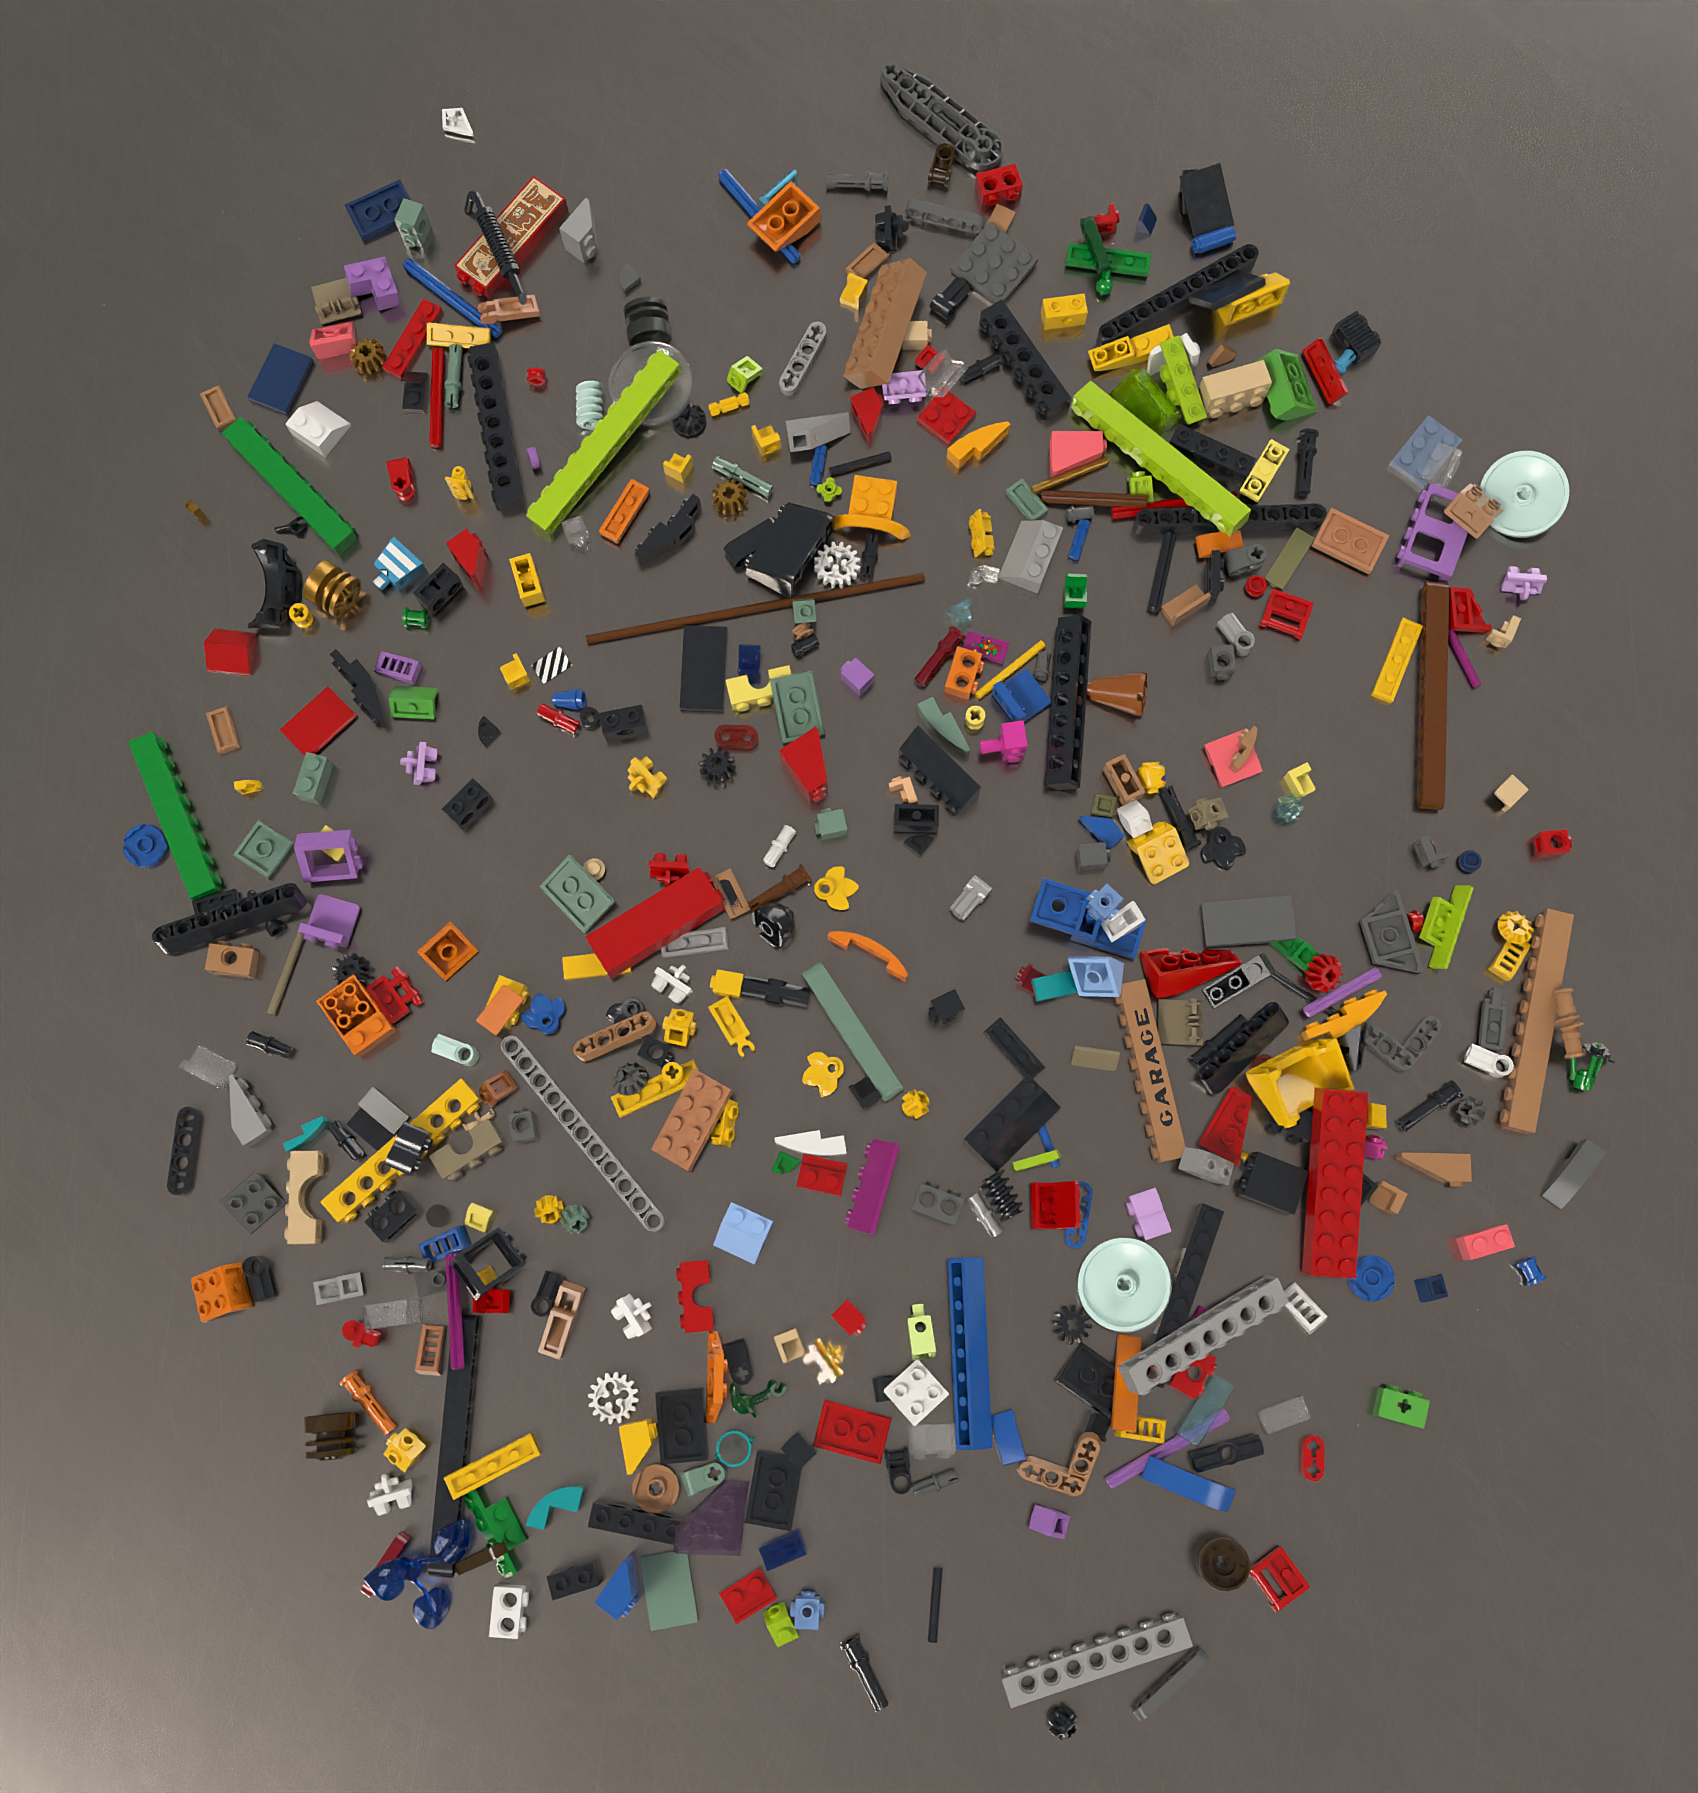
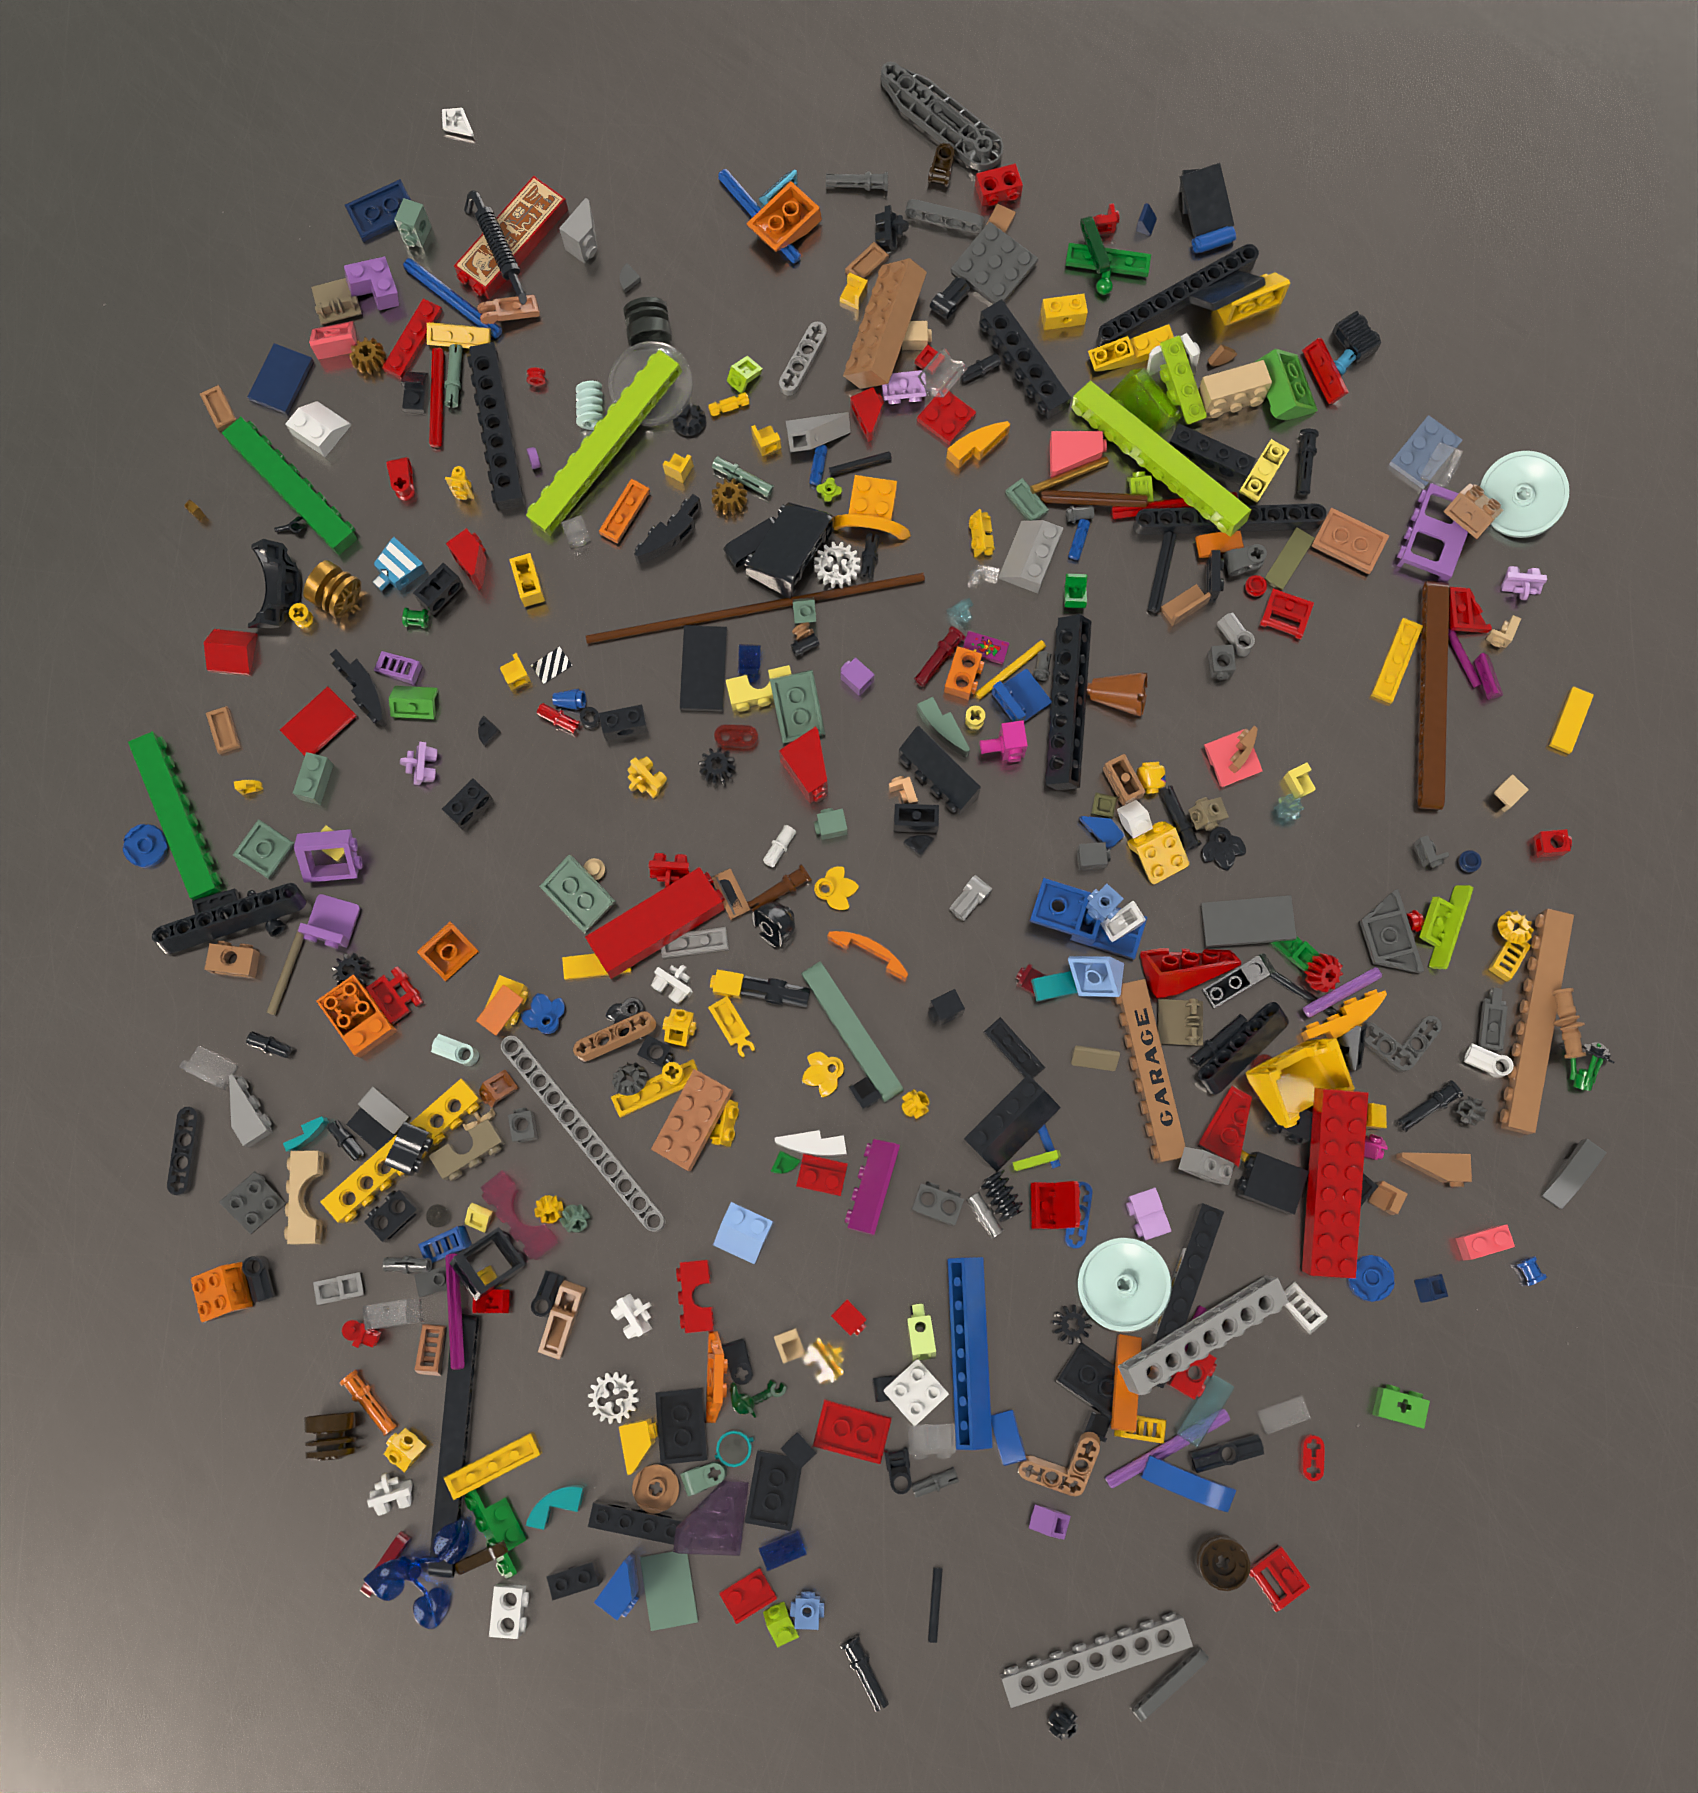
none -> clear pink arch [480,1170,561,1260]
none -> magenta slope [1474,653,1503,700]
none -> yellow tile [1549,686,1594,754]

